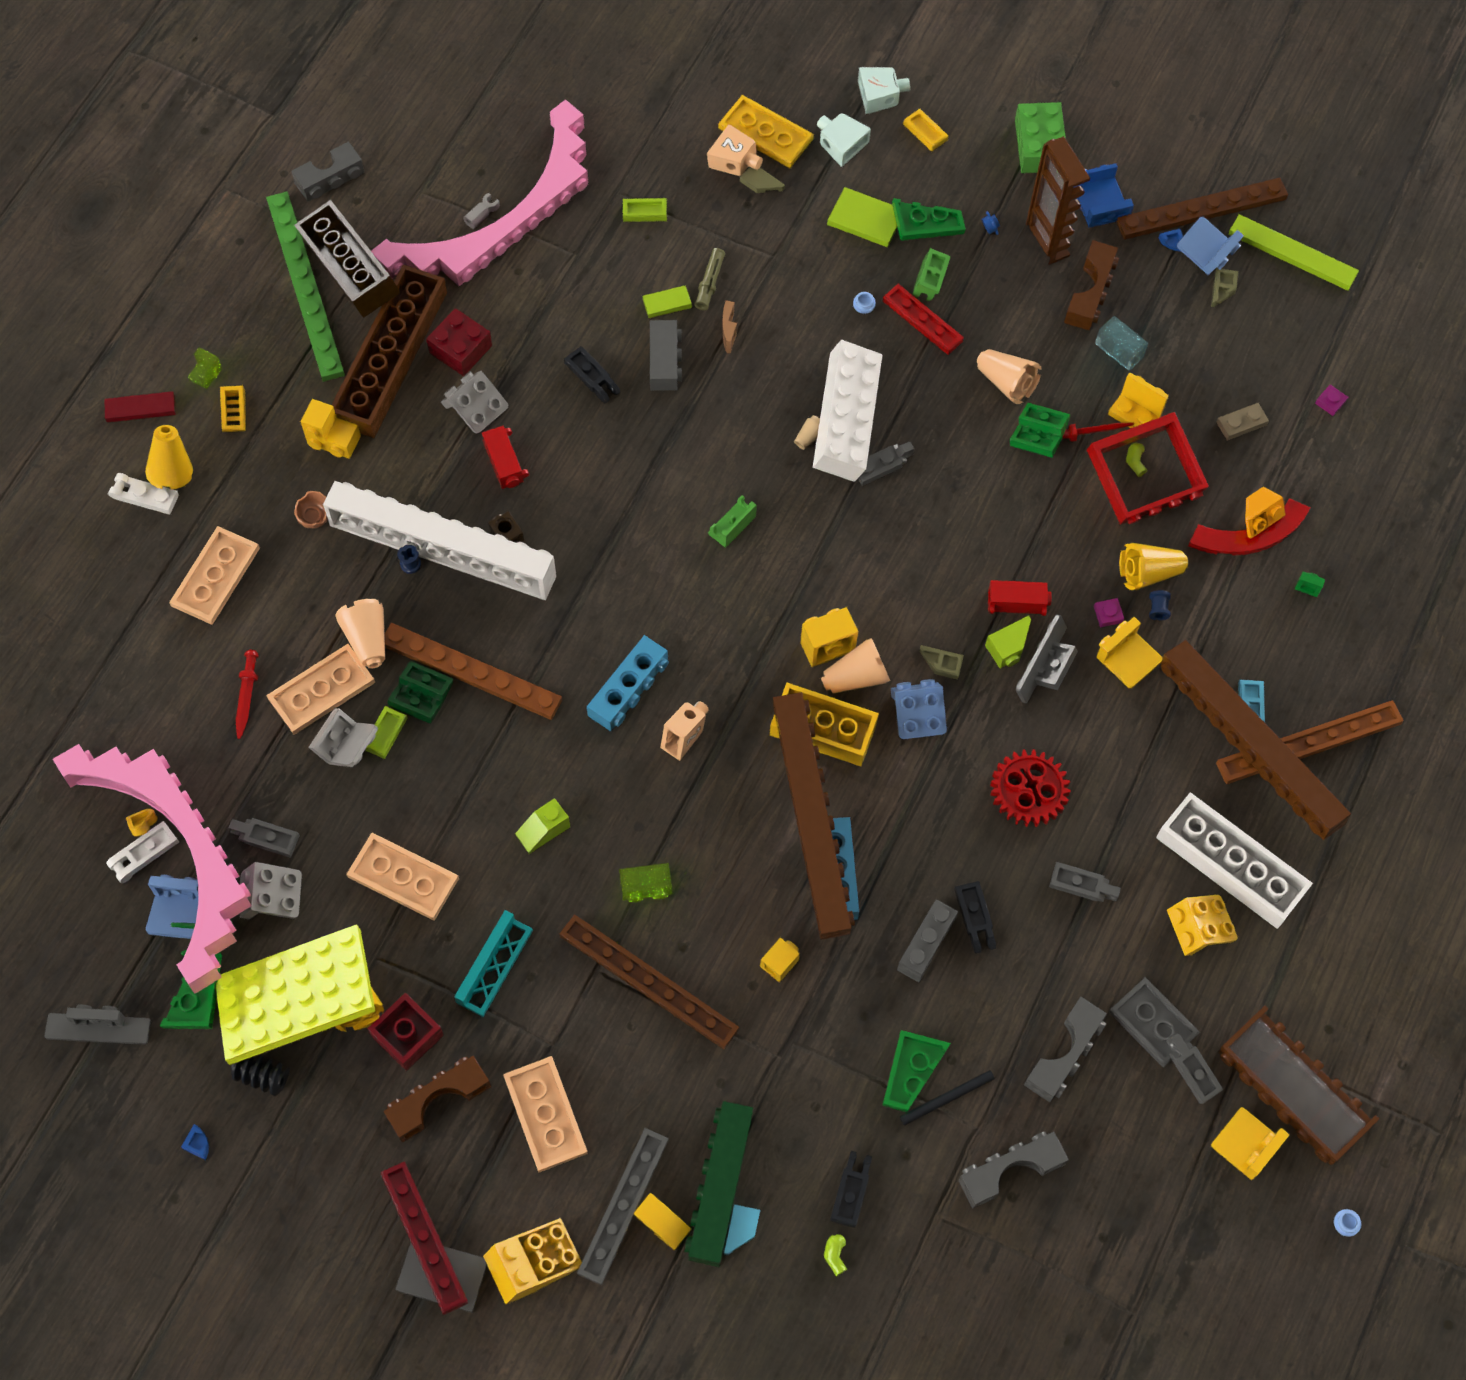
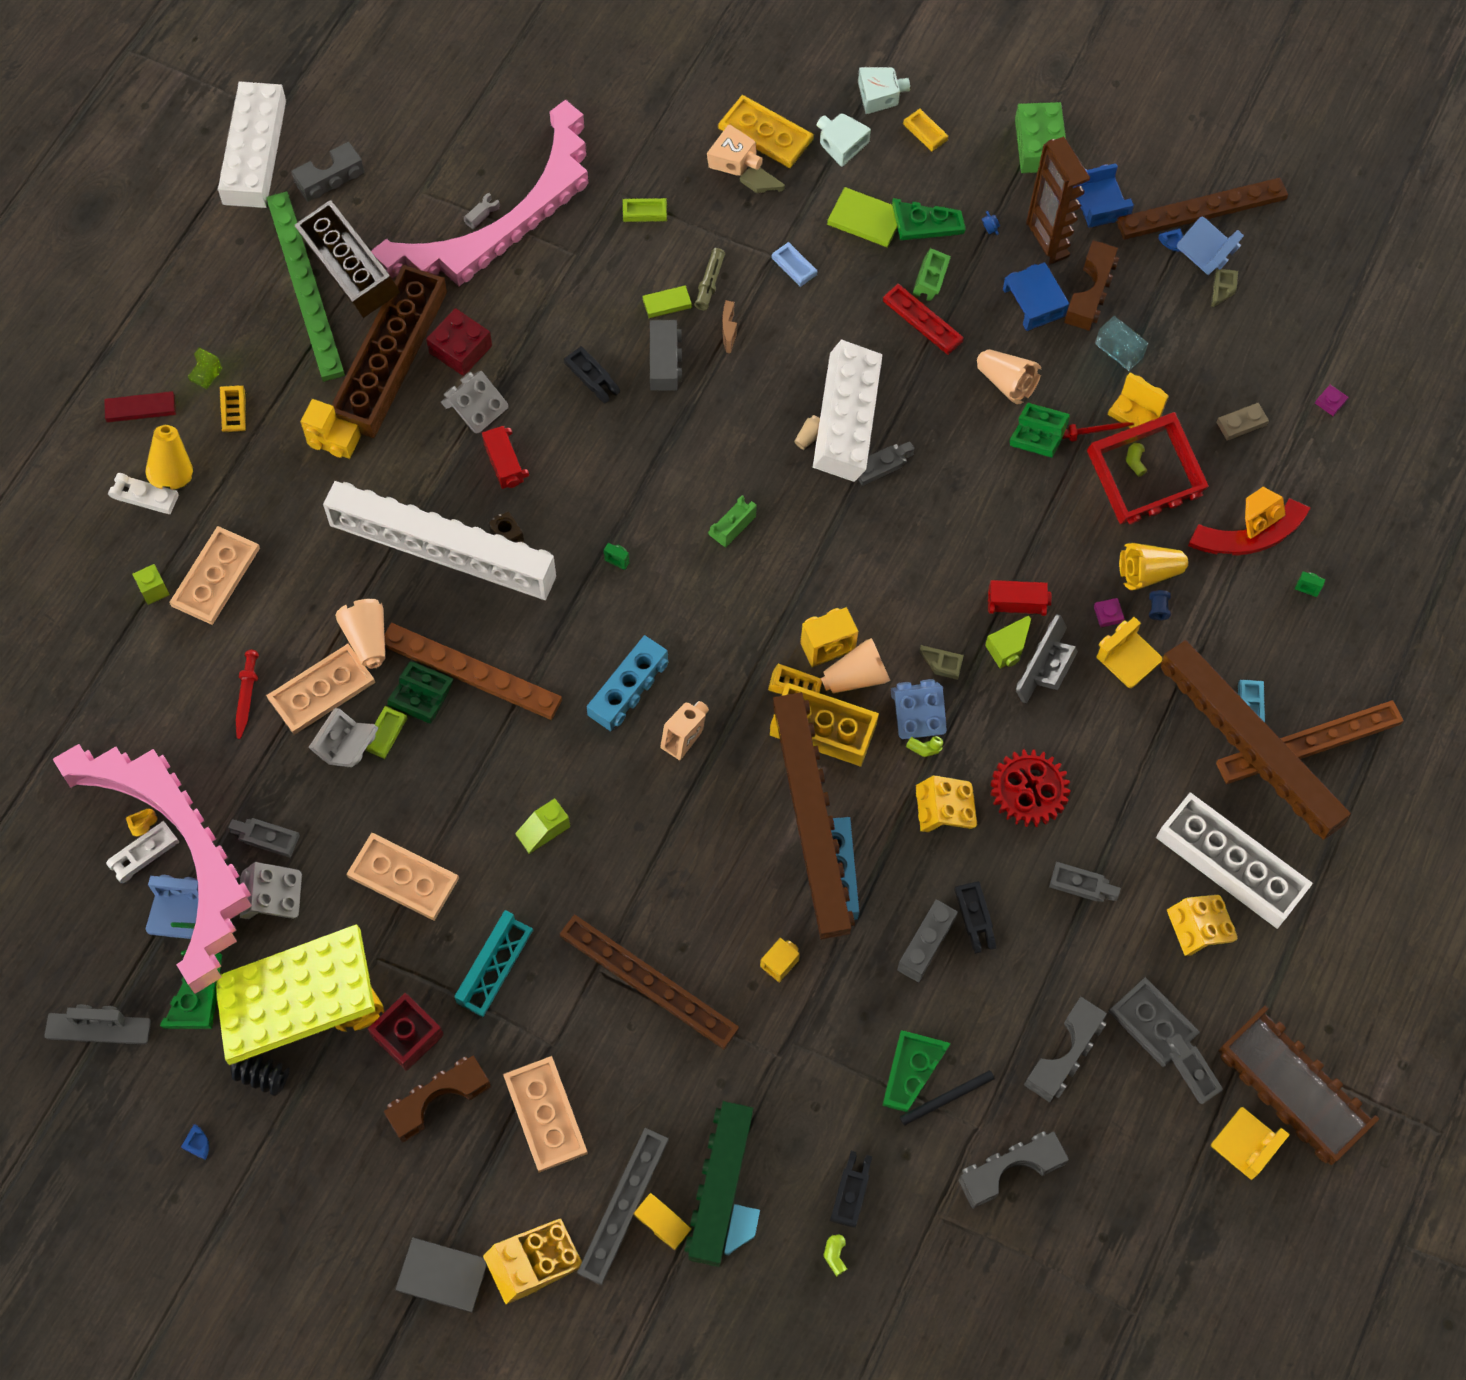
nougat hair [294,491,328,528] -> none
dark red tile [380,1161,468,1315] -> none
dark blue bush [397,545,421,574] -> none
clear neon green bracket [619,863,672,902] -> none
light blue plate [853,292,876,314] -> none
lime tile [1228,214,1359,291] -> none
light blue plate [1334,1209,1361,1237] -> none
none -> lime brick [132,564,170,605]
none -> white brick [218,82,286,208]
none -> green plate [604,543,629,570]
none -> yellow slope [768,663,822,694]
none -> light blue tile [772,242,817,287]
none -> lime arm [906,736,943,757]
none -> yellow bracket [916,775,977,832]
none -> blue panel [1003,262,1069,331]

